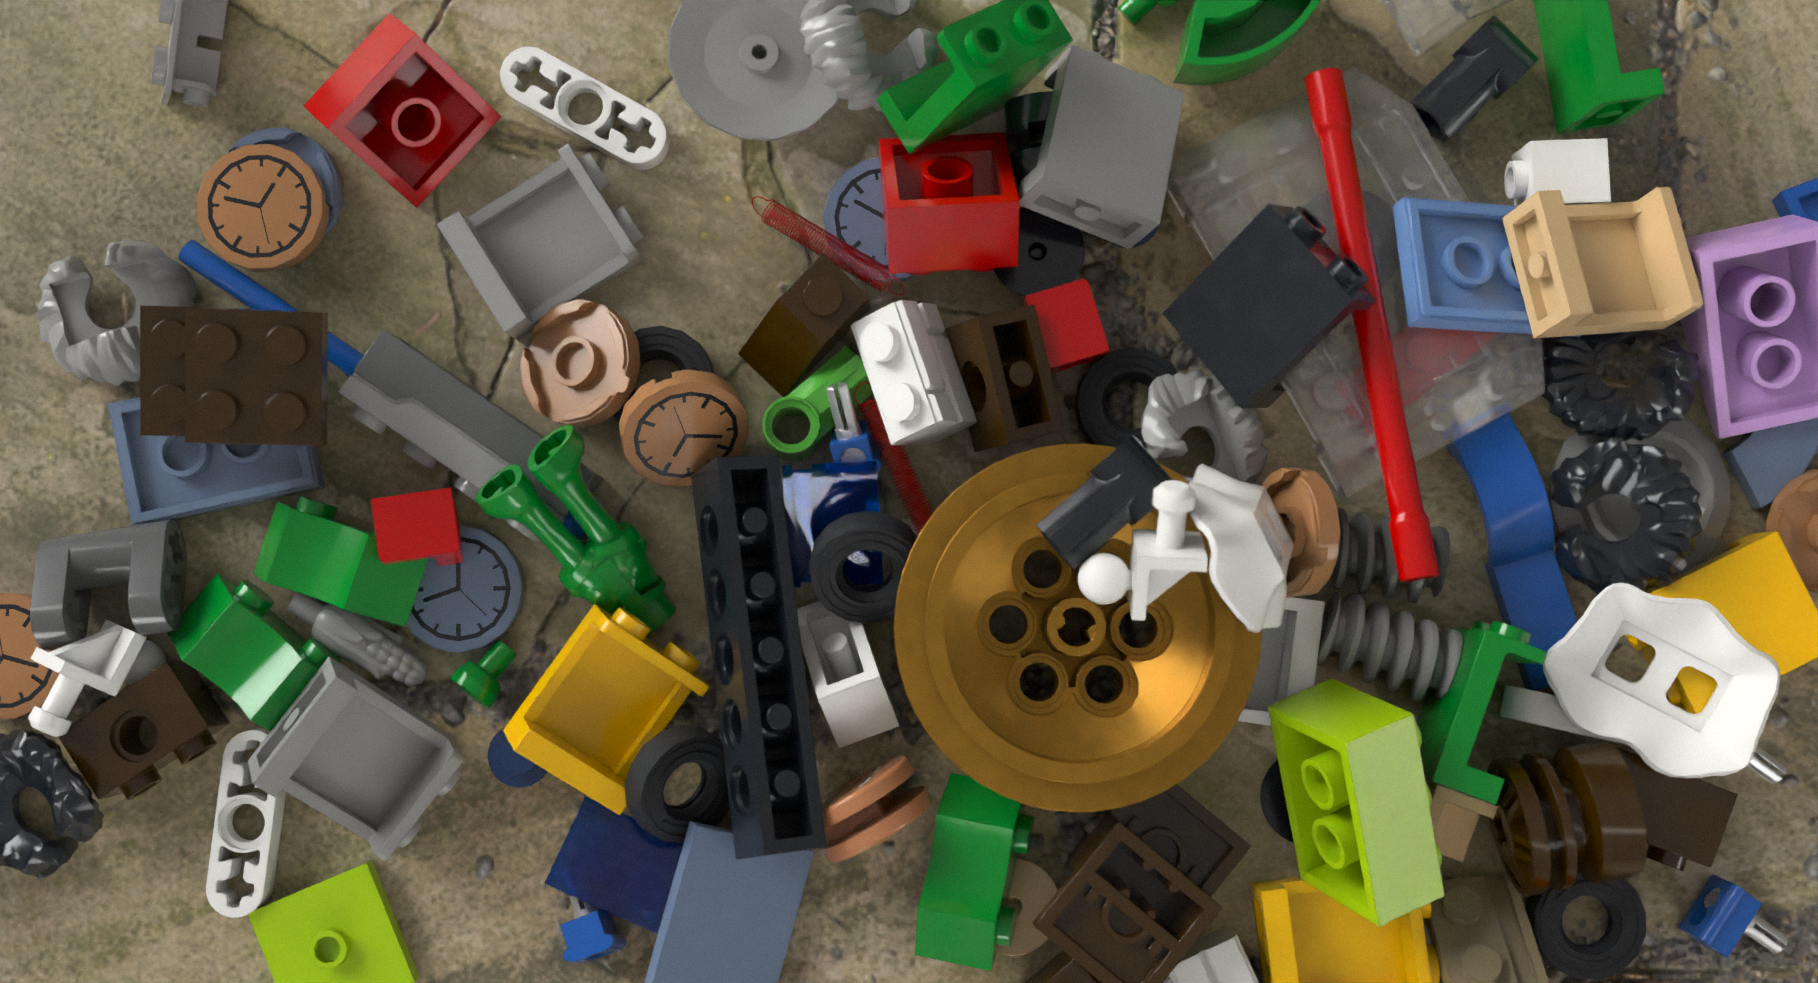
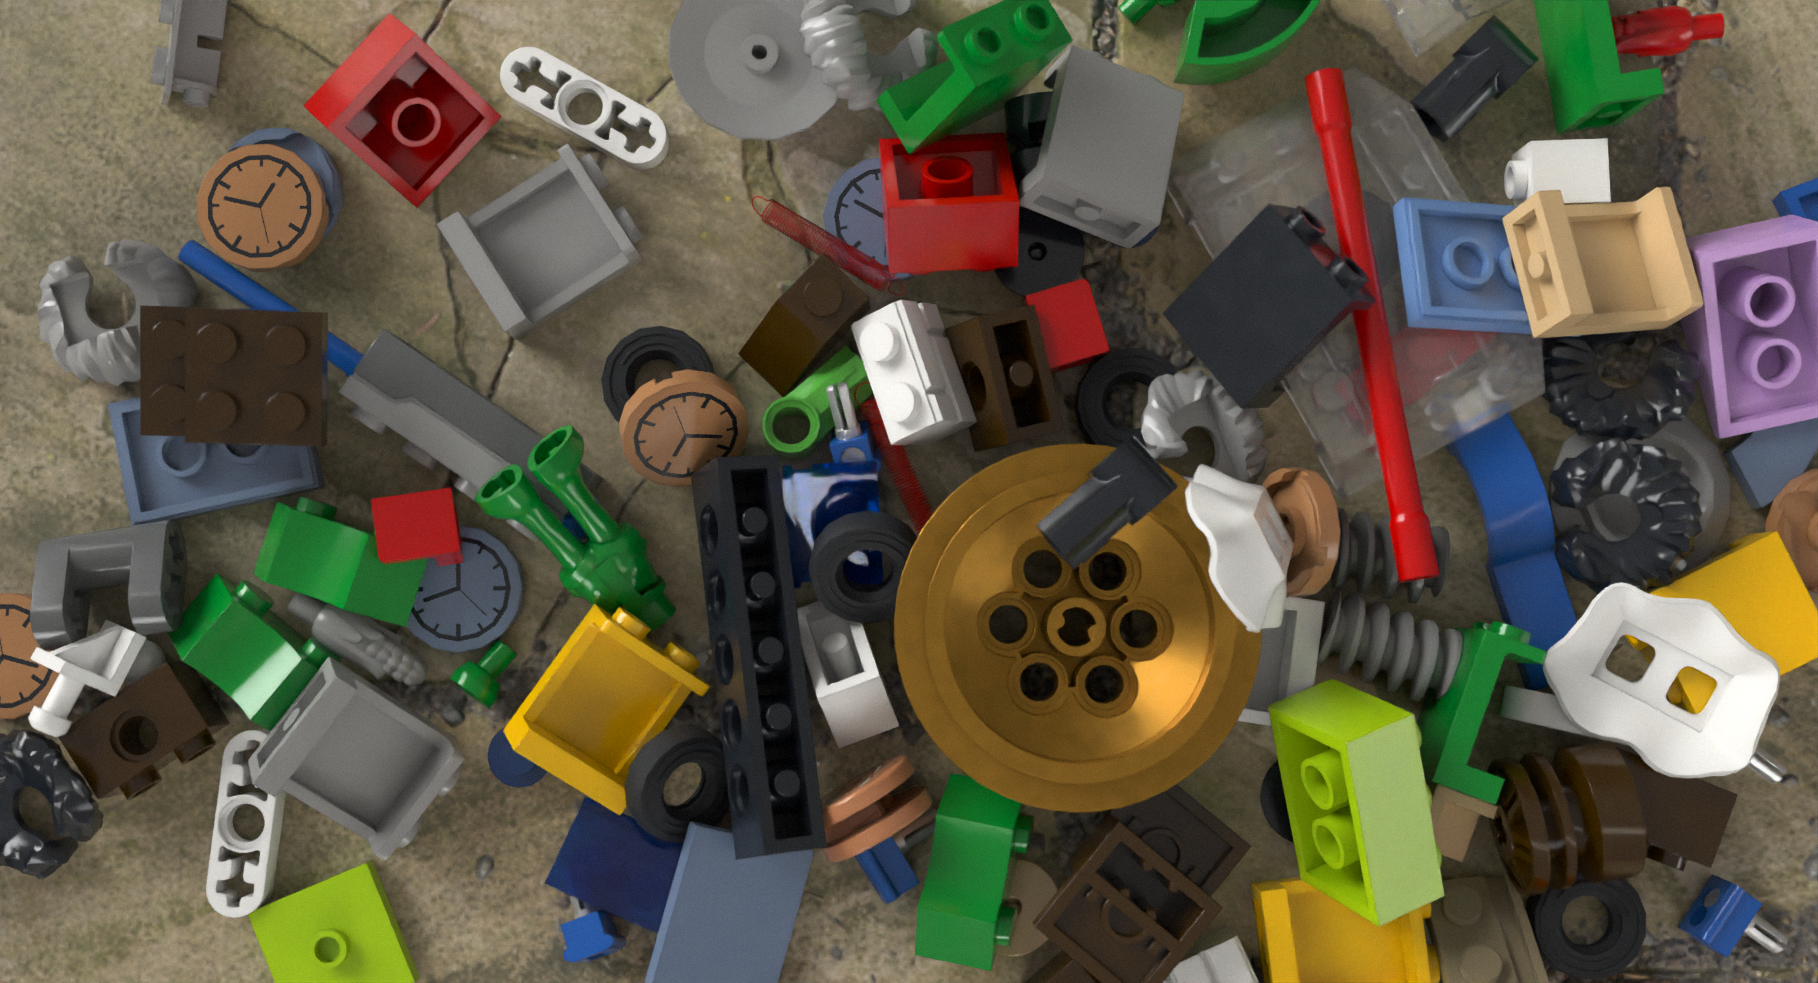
medium nougat tile [520,299,641,428] -> none
white piece [1078,480,1208,621] -> none
none -> blue piece [854,808,937,904]
none -> red piece [1611,6,1725,58]

